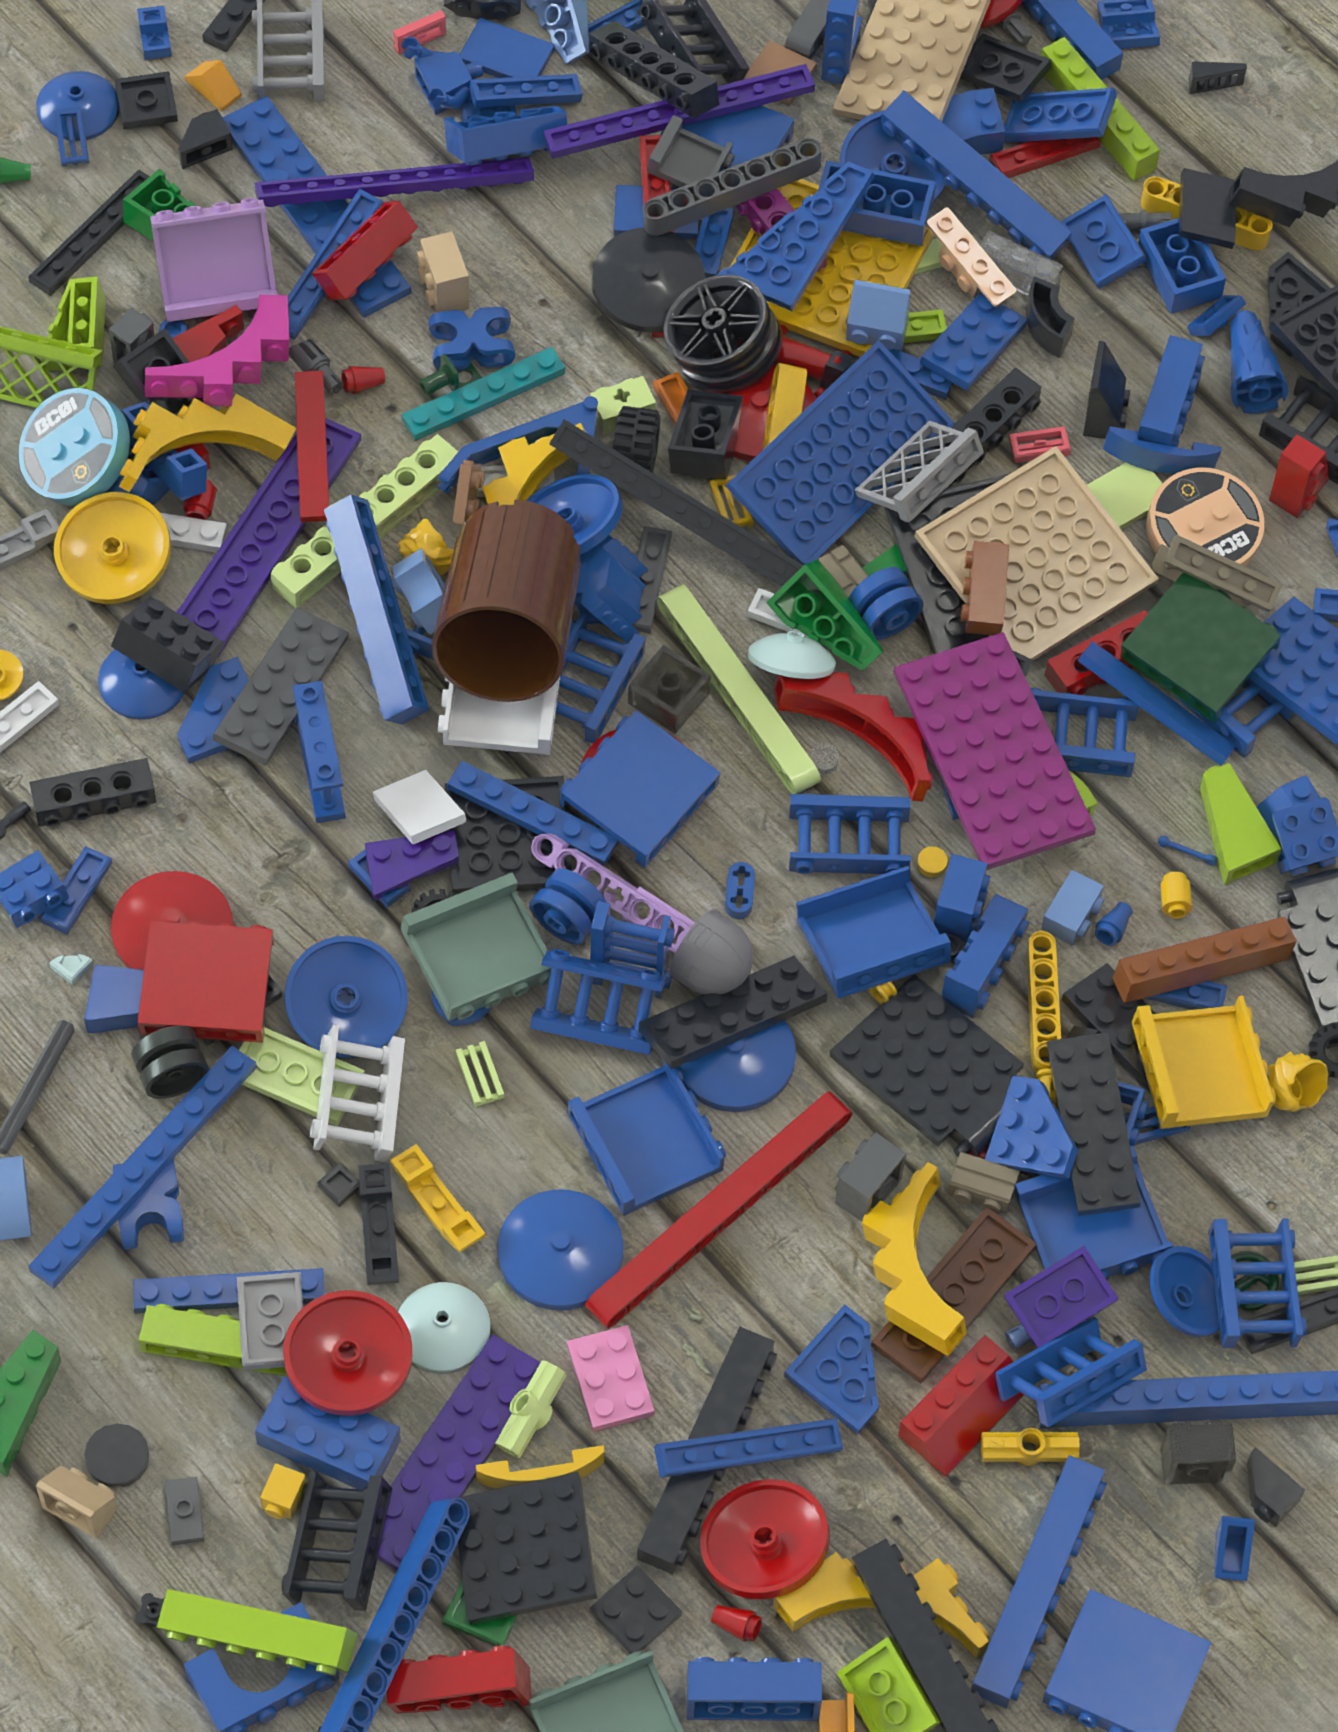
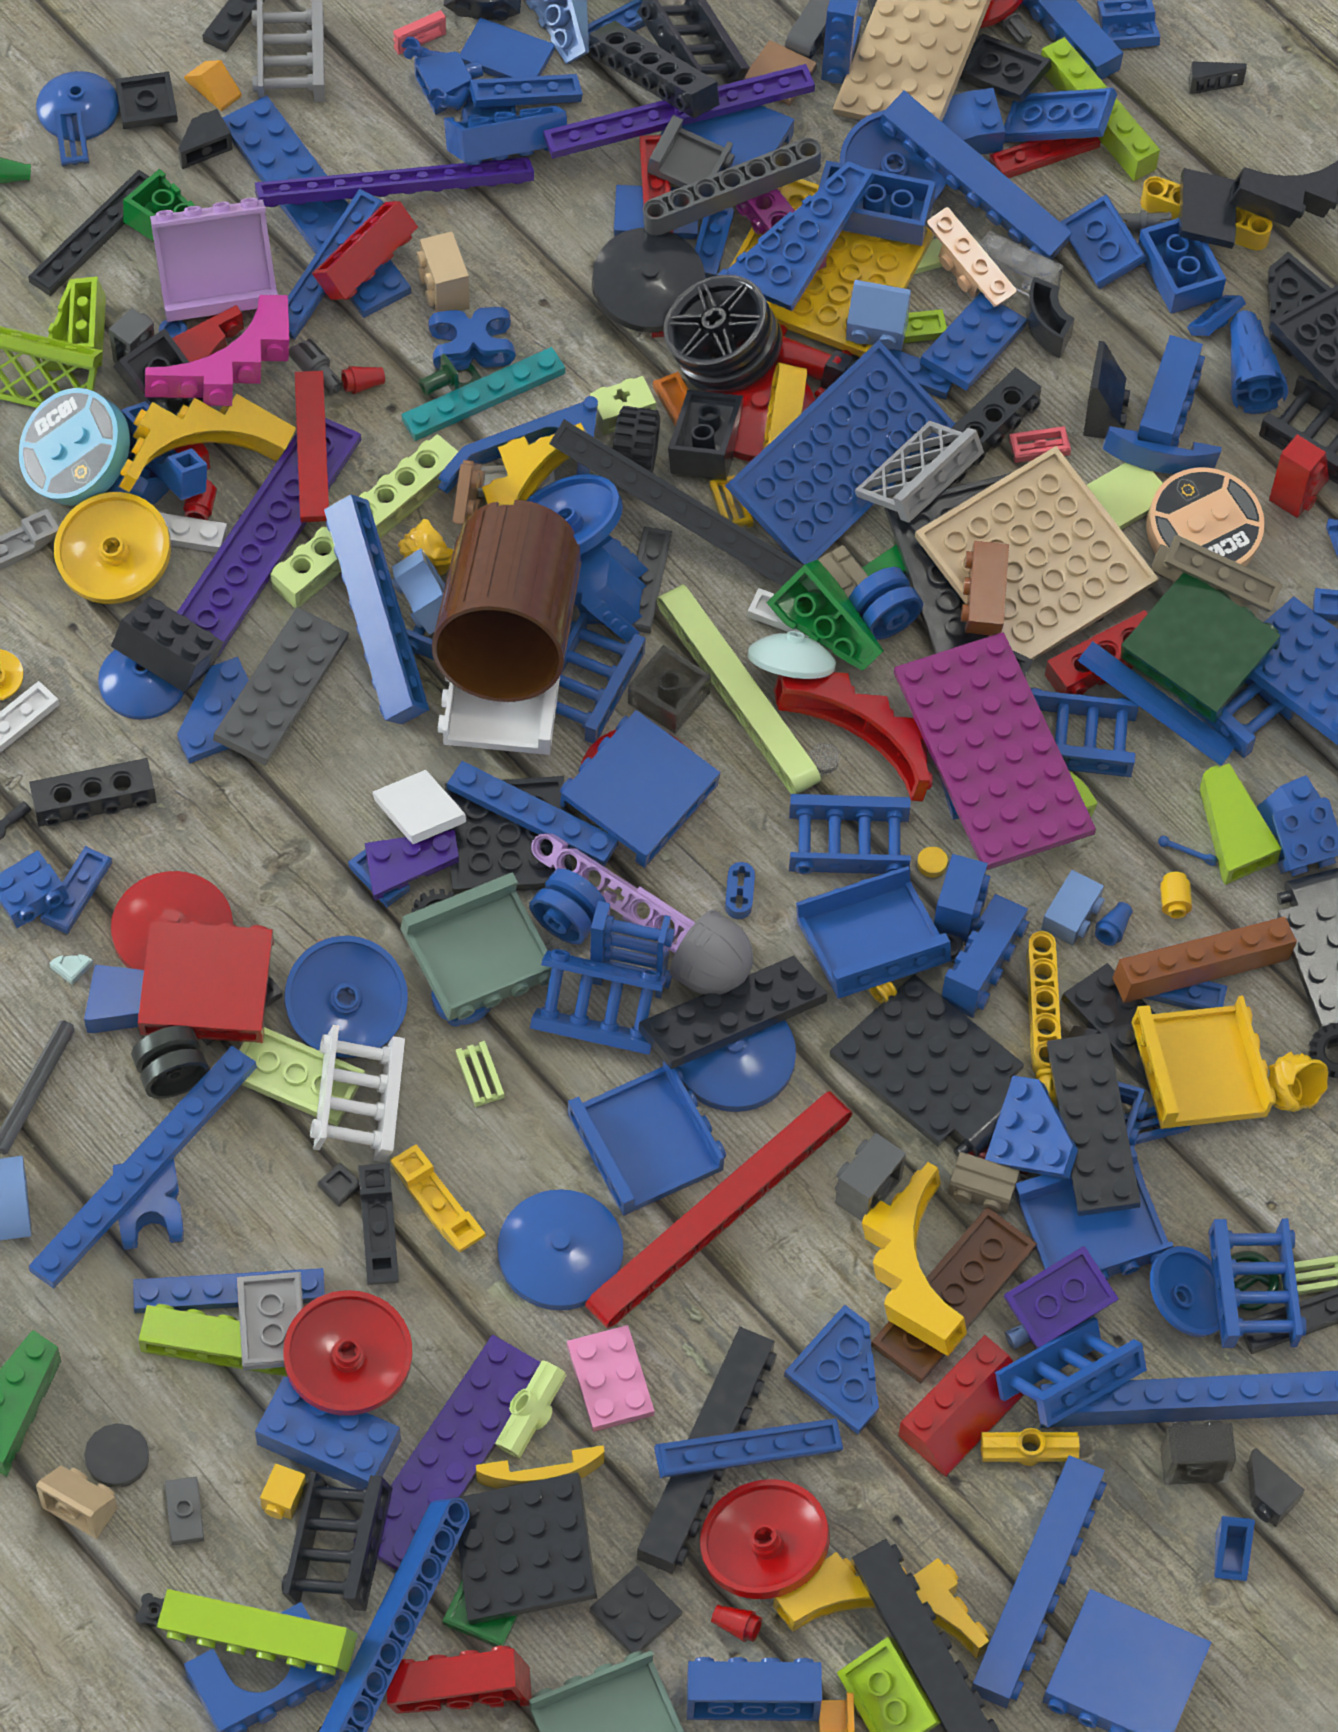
blue slope [137,6,172,60] -> none
blue fence [292,681,346,823] -> none
light aqua dish [398,1282,491,1373] -> none

